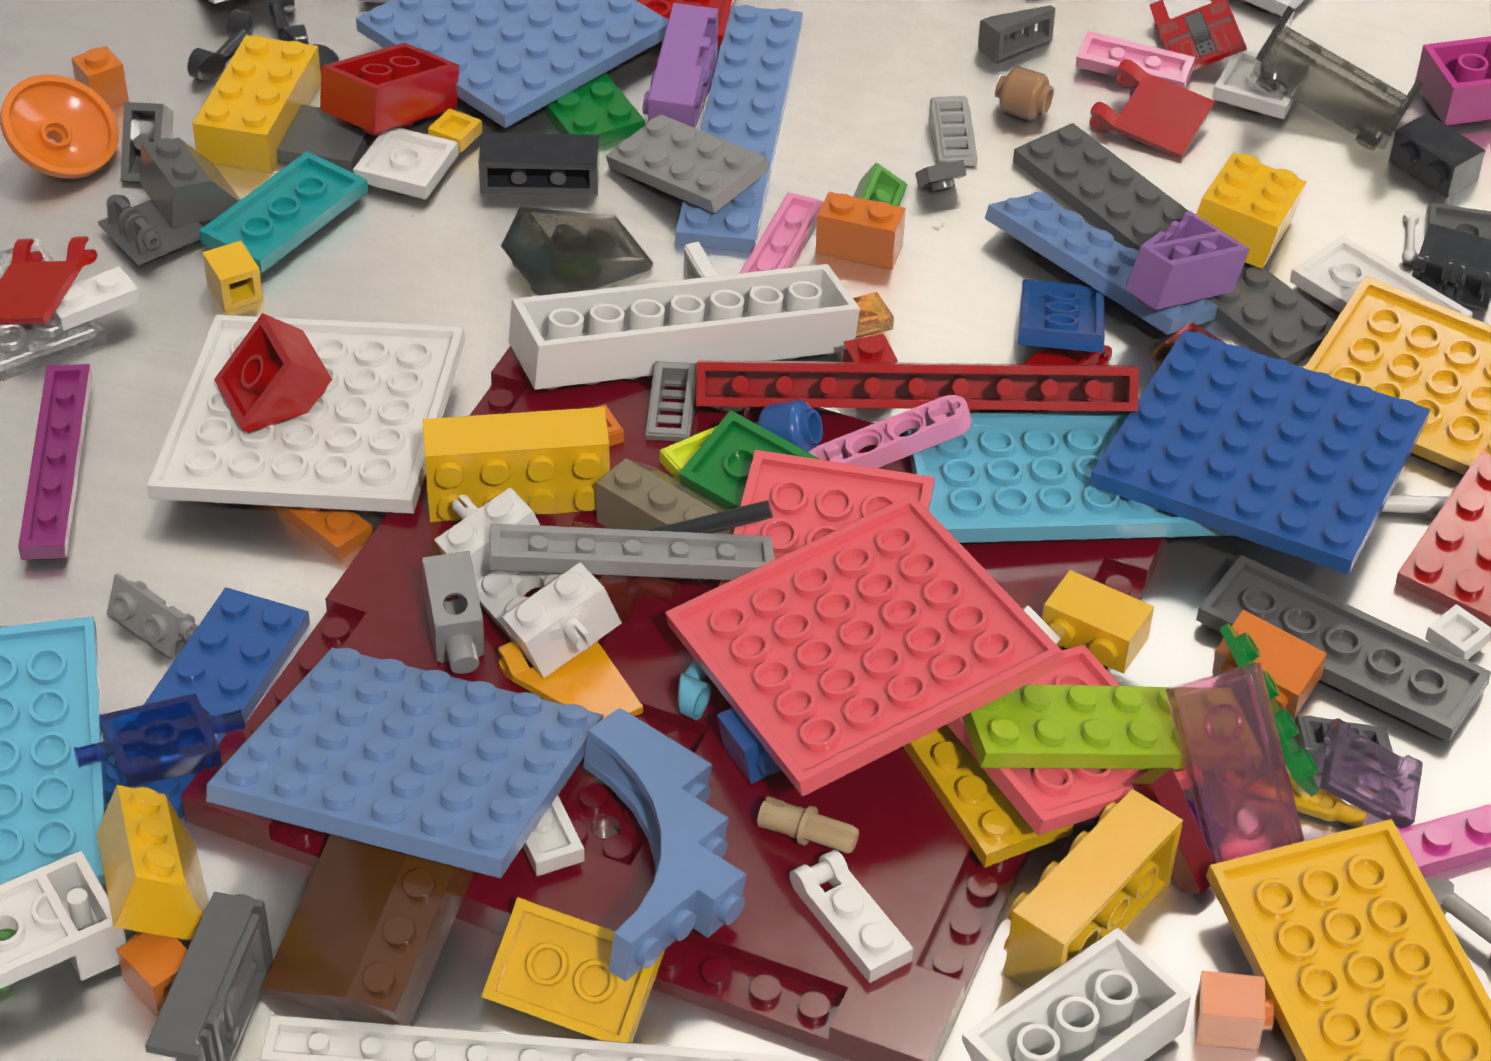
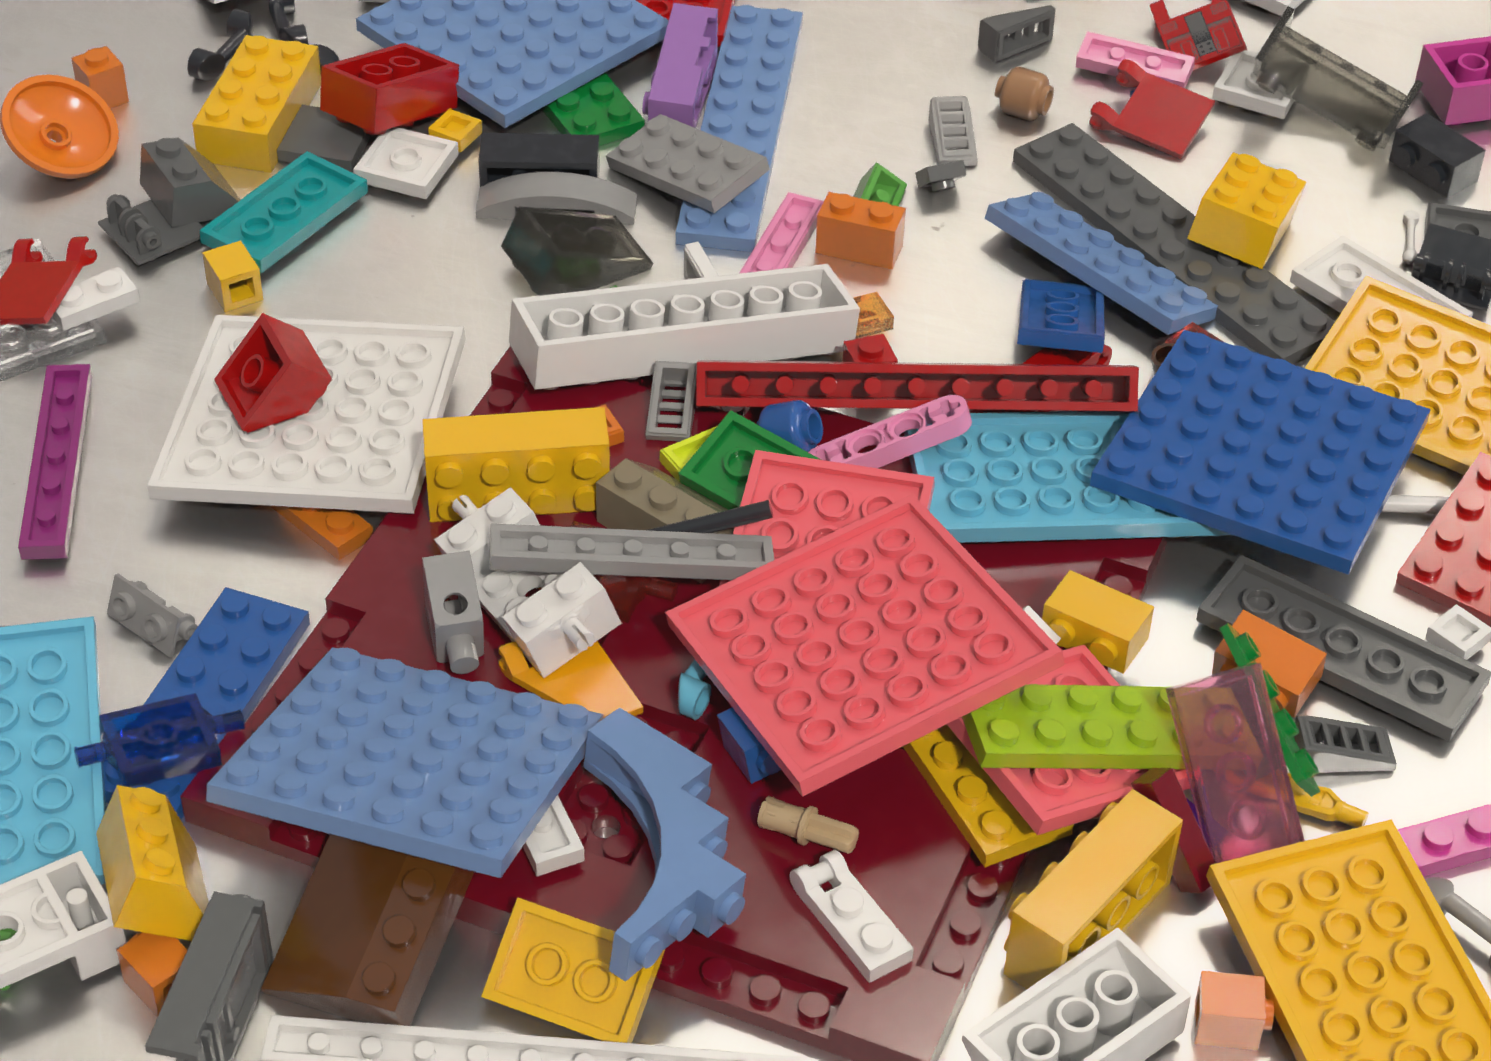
dark grey slope [120,102,174,182] -> none
medium lavender wedge [1125,210,1249,310] -> none
clear purple plate [1319,718,1423,829] -> none
none -> light grey slope [476,172,637,225]

